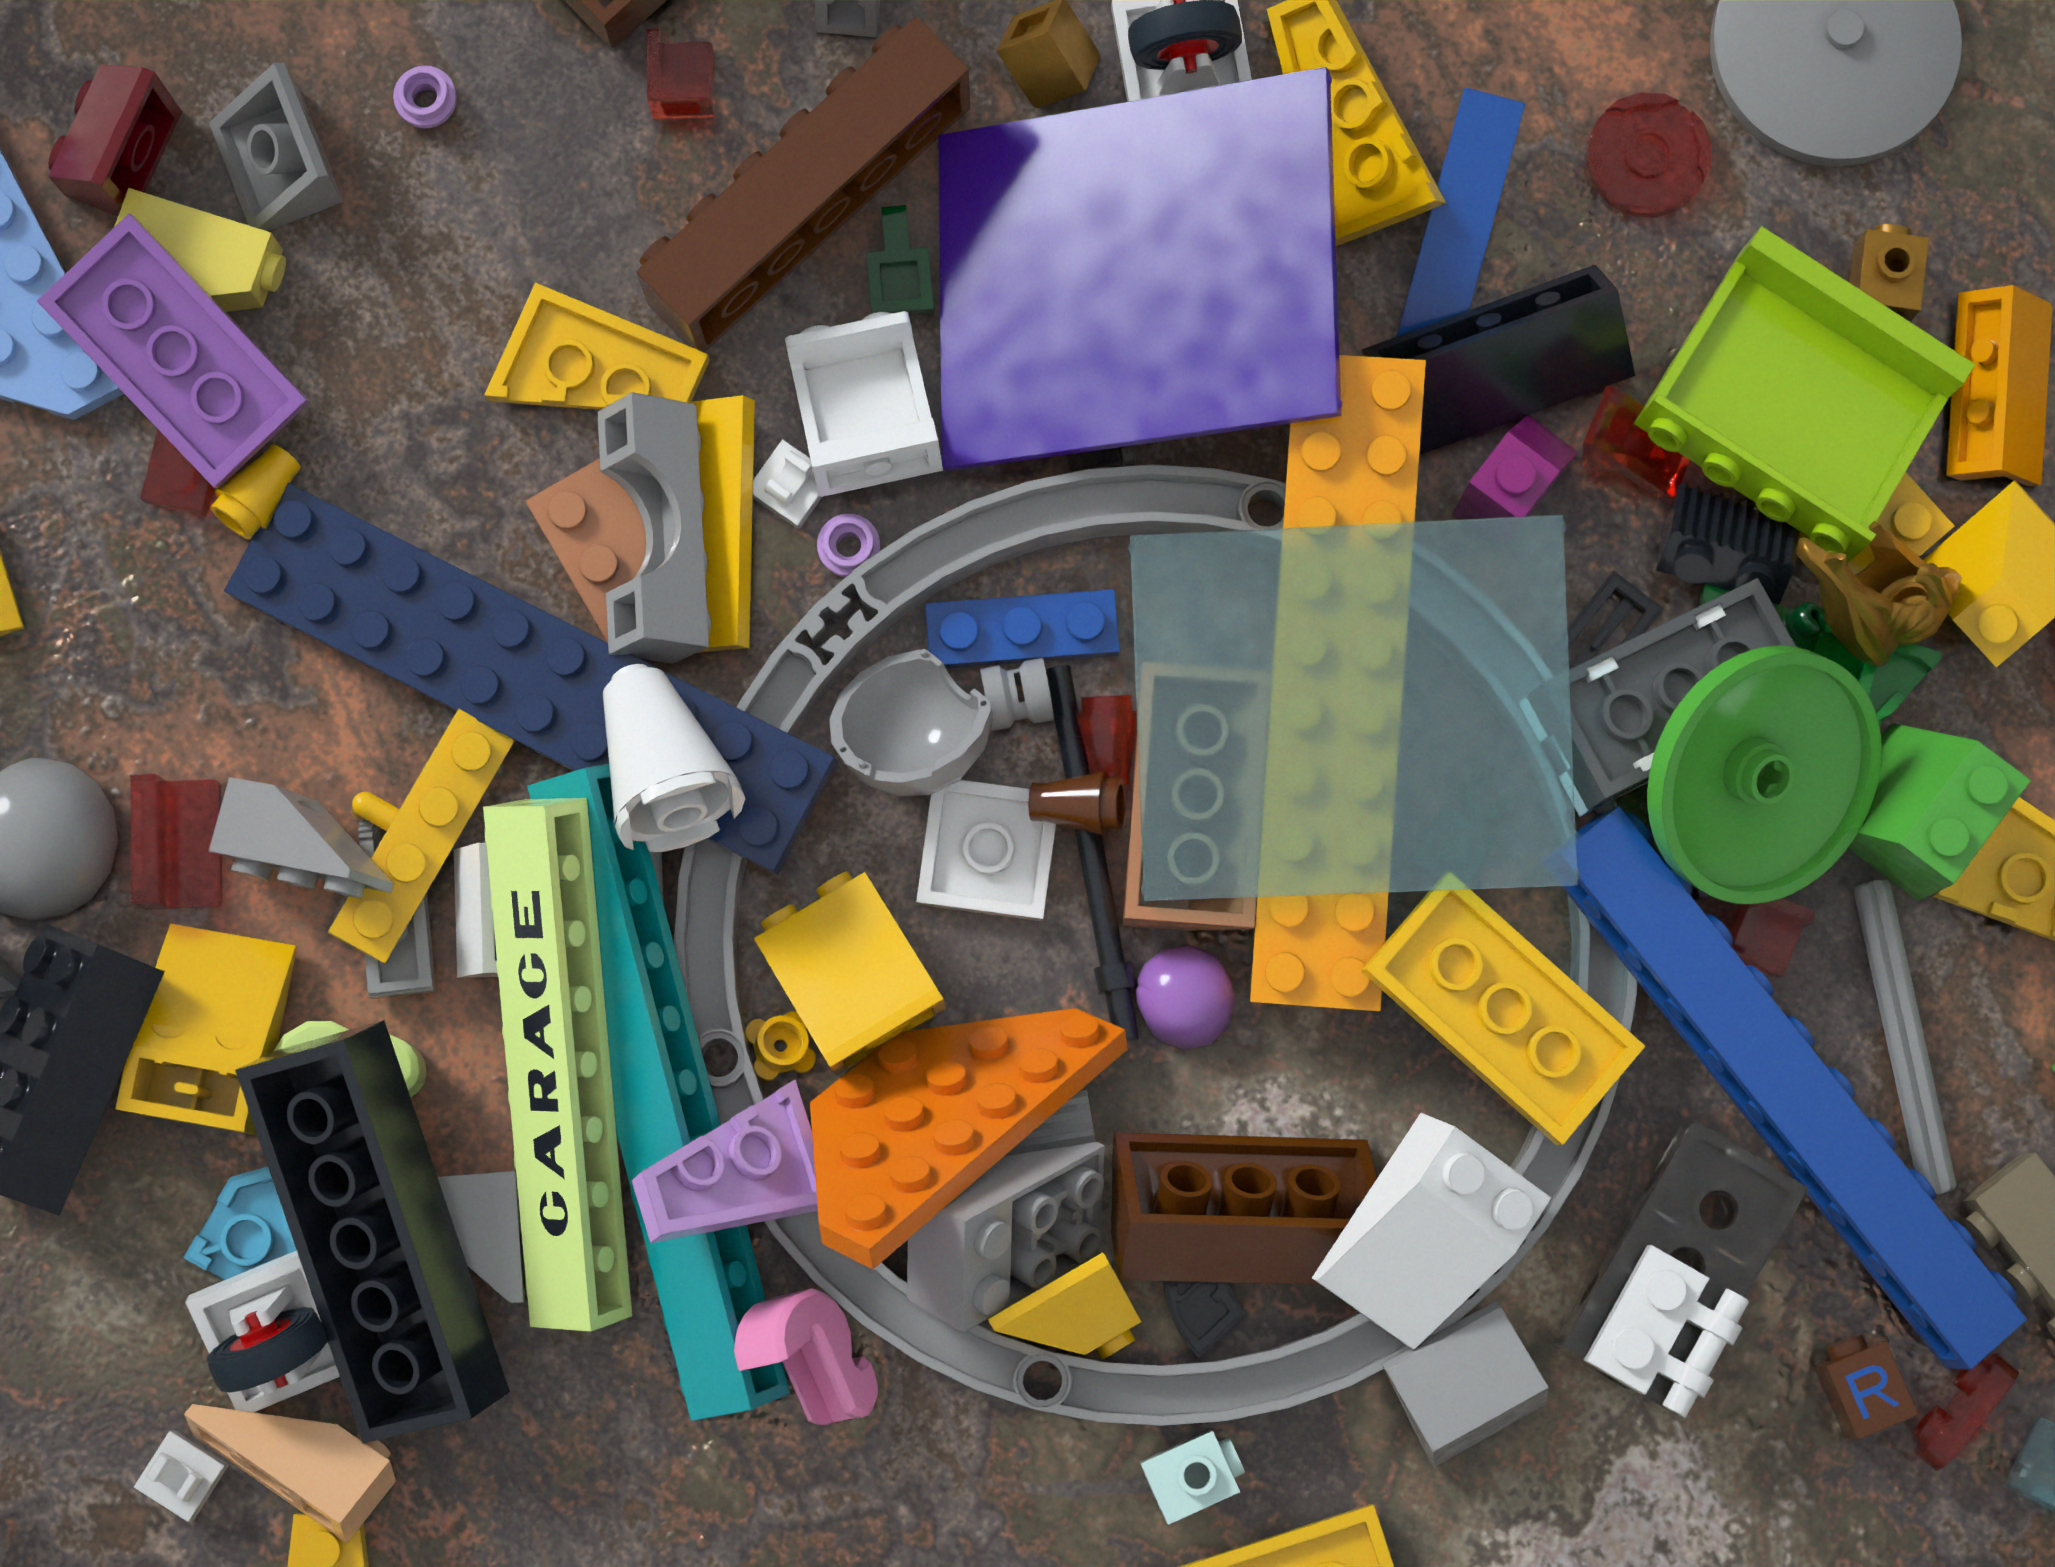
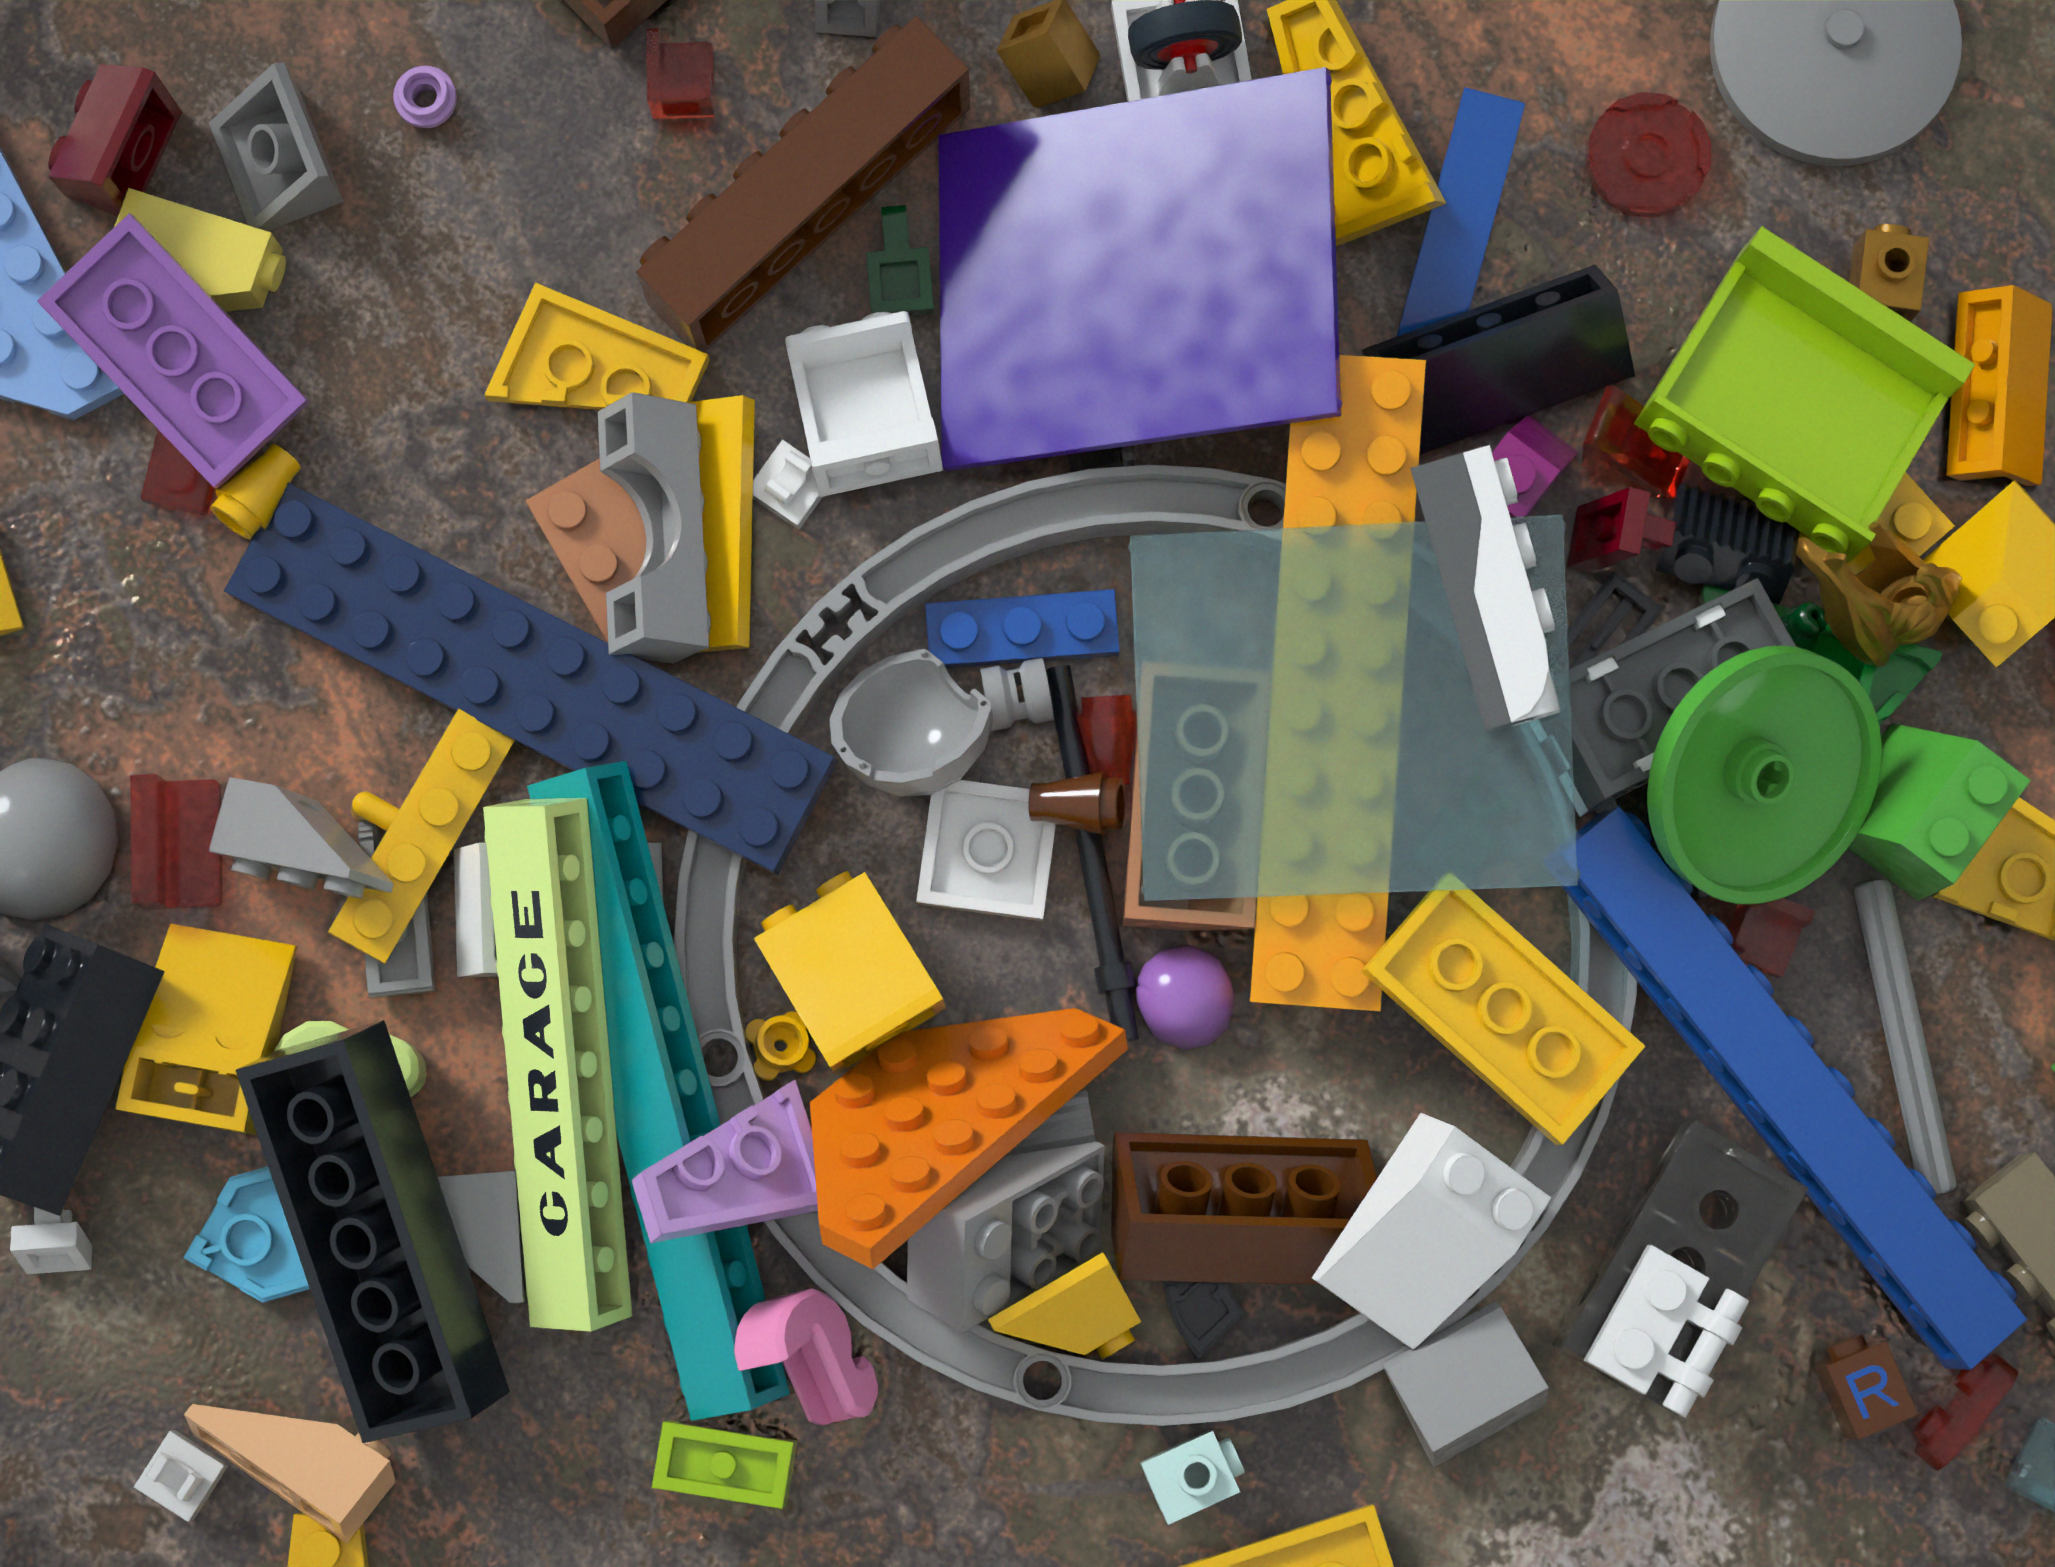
plate [185,1250,340,1412] -> none
white cone [603,664,745,852] -> none
lavender plate [817,514,880,577] -> none
none -> white tile [10,1207,93,1274]
none -> lime panel [652,1420,798,1509]
none -> piece [1410,445,1561,734]
none -> dark red hinge [1567,487,1676,573]

